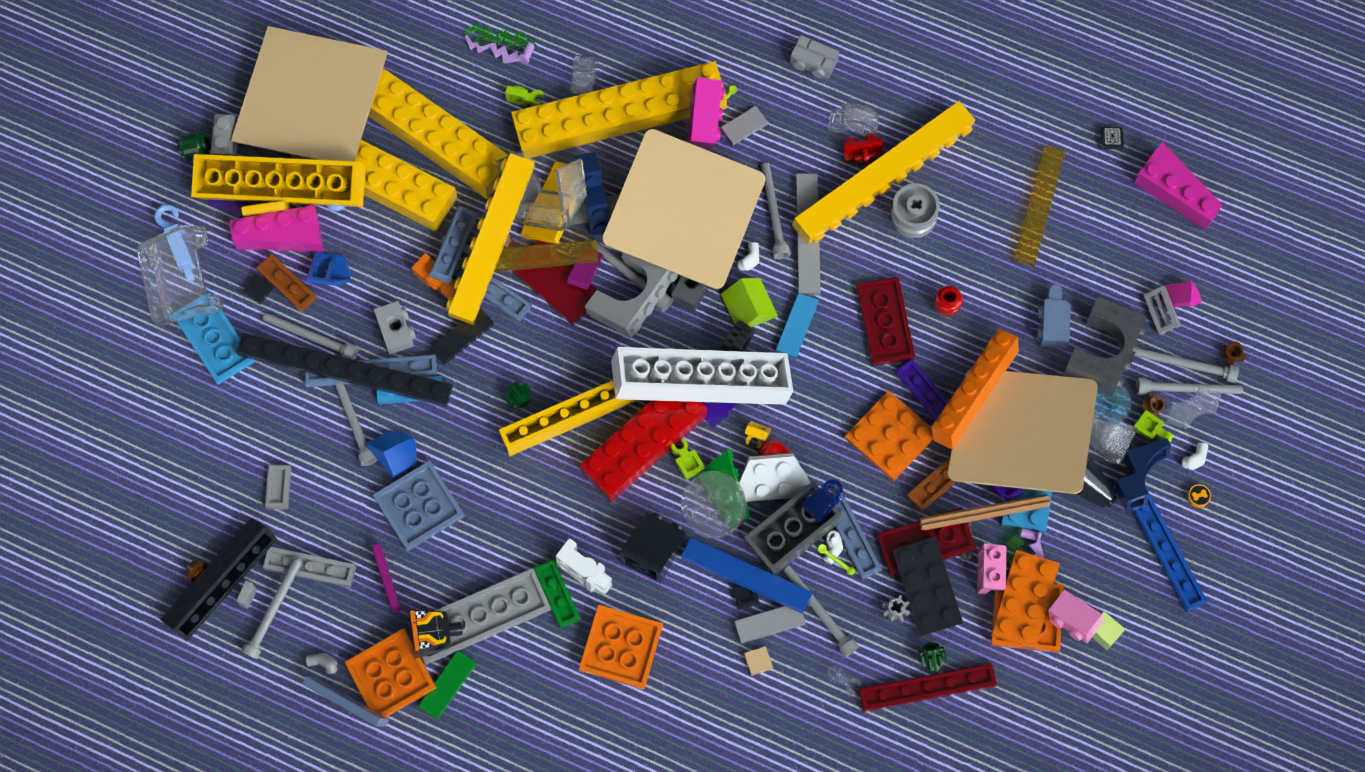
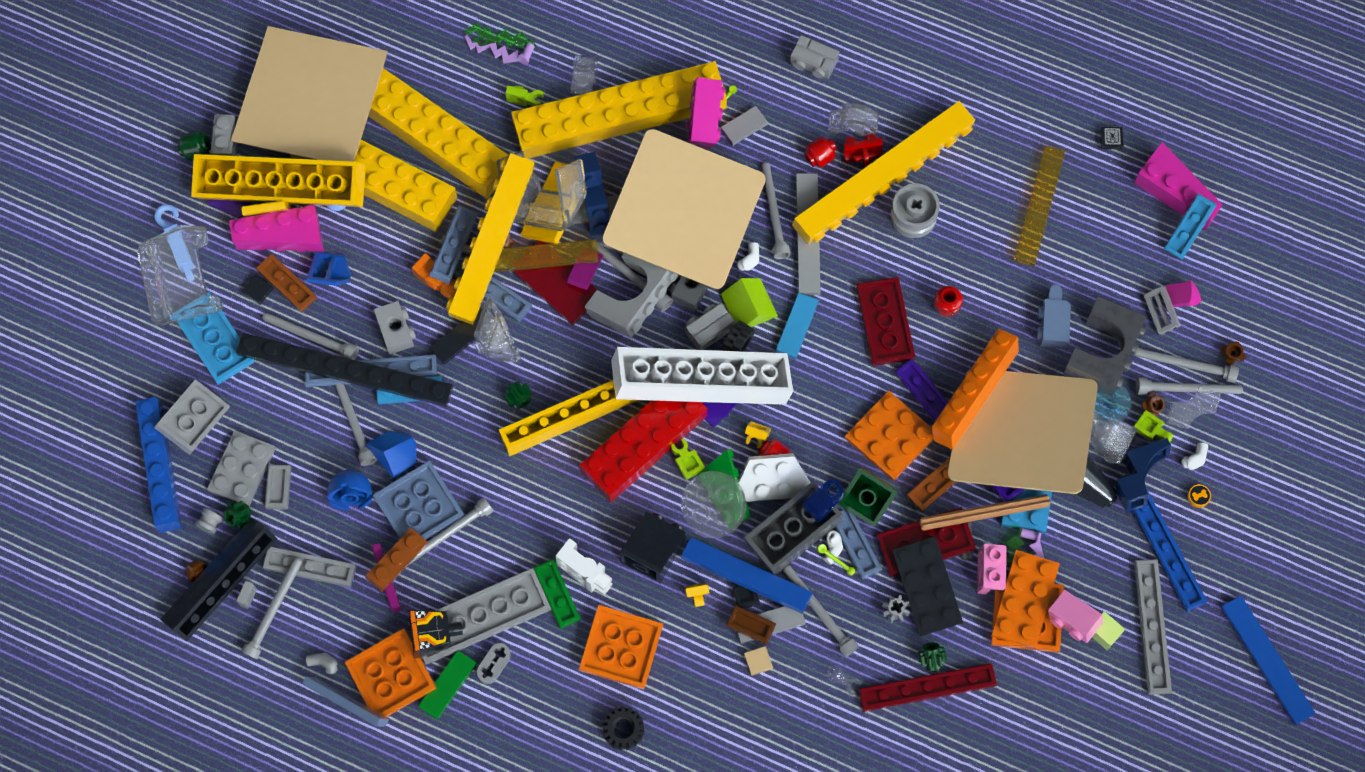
none -> blue brick [135,397,182,533]
none -> light grey plate [154,379,230,455]
none -> light grey wheel [195,508,223,535]
none -> light grey plate [207,431,276,506]
none -> dark green gear [223,500,251,529]
none -> blue cylinder [327,469,372,511]
none -> dark orange plate [365,528,428,592]
none -> light grey piece [409,497,494,565]
none -> clear wedge [473,298,521,364]
none -> light grey beam [477,643,511,684]
none -> black tyre [603,706,644,751]
none -> yellow tile [684,582,709,607]
none -> light grey brick [685,303,736,350]
none -> reddish brown tile [726,605,776,645]
none -> red head [804,136,837,168]
none -> dark green slope [837,467,898,527]
none -> light grey tile [1134,559,1172,695]
none -> dark azure tile [1164,193,1217,260]
none -> blue tile [1221,595,1316,725]

